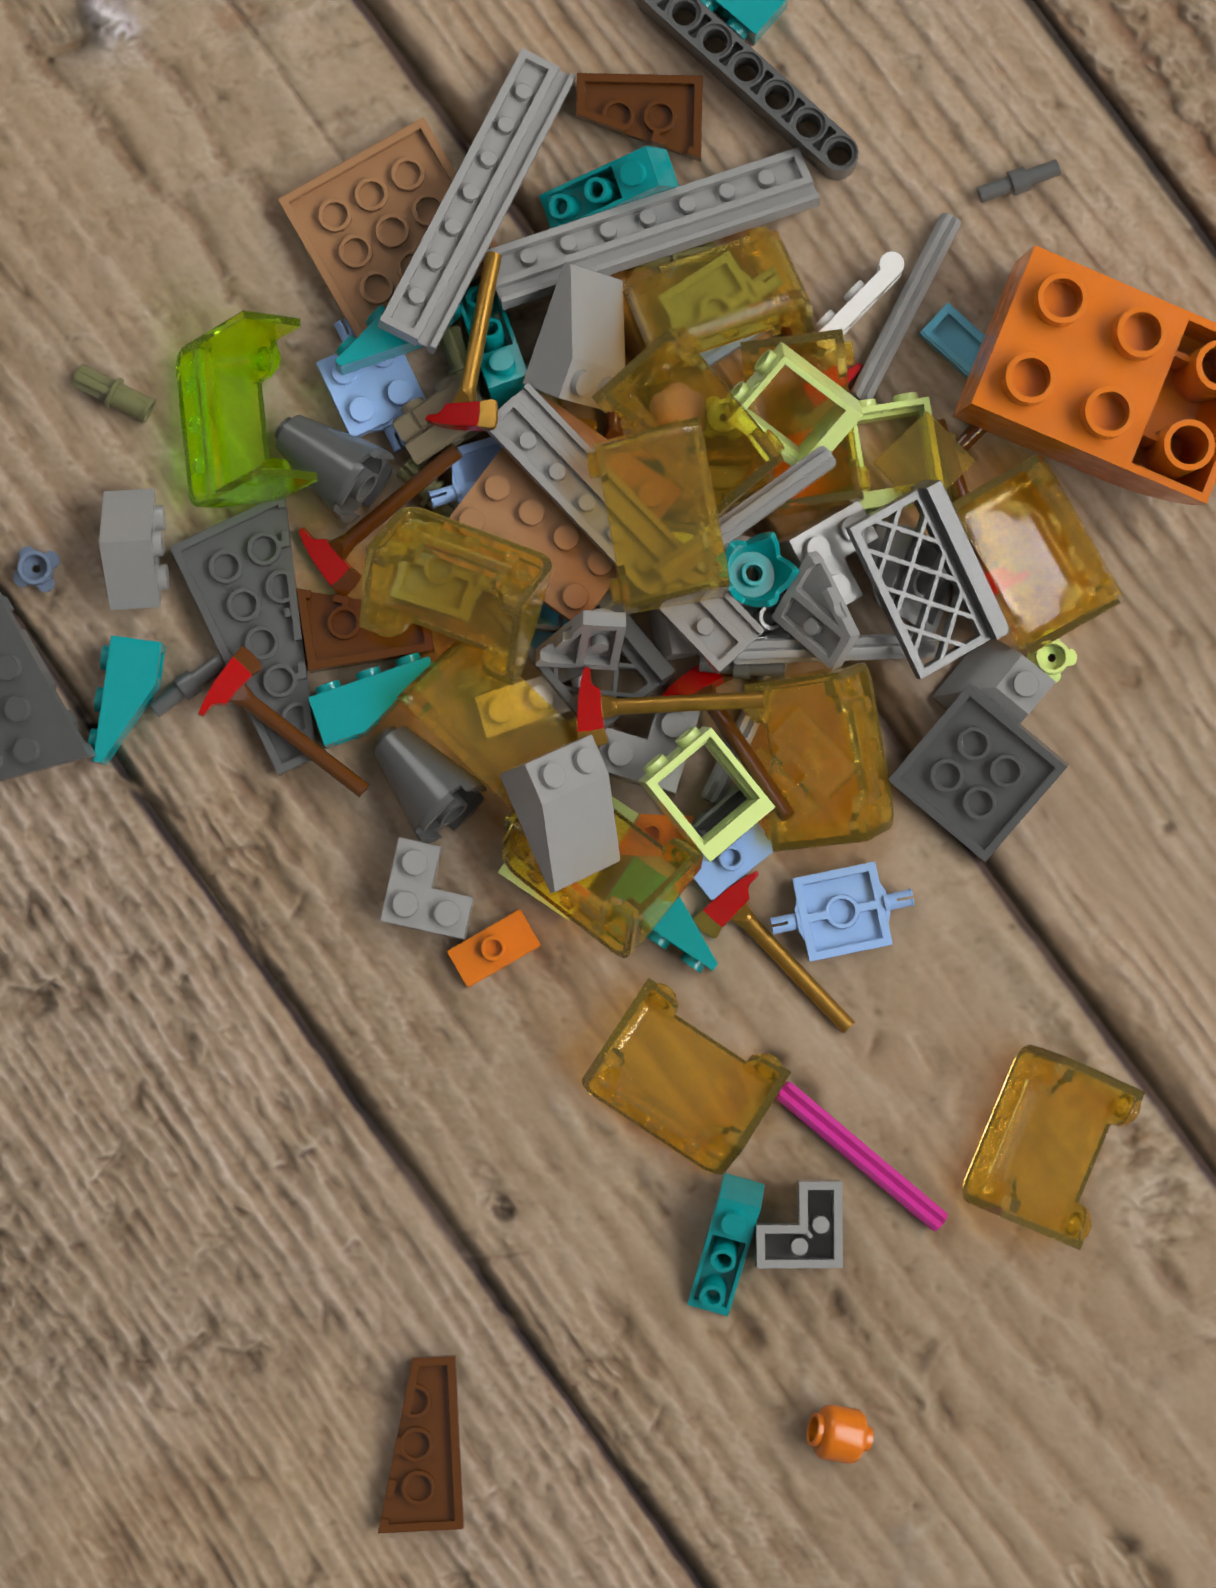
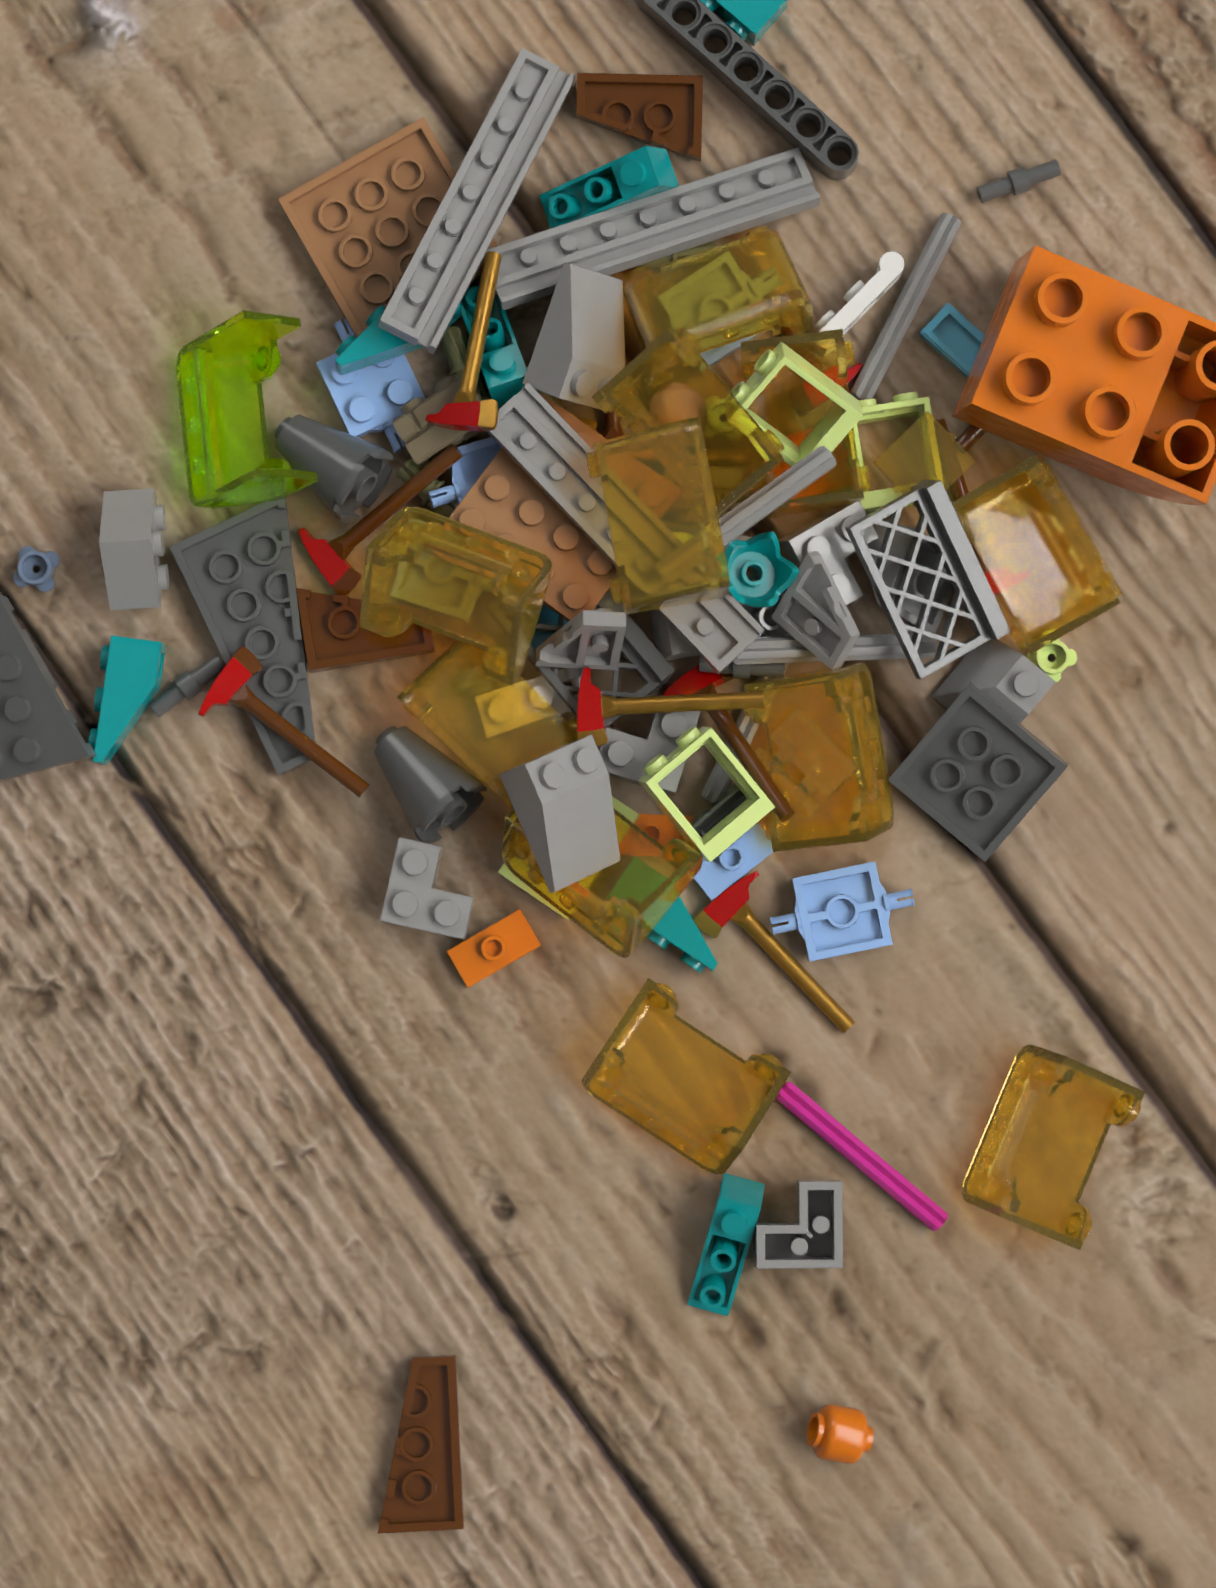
olive axle [72,364,156,423] -> none
teal slope [308,653,433,749] -> none

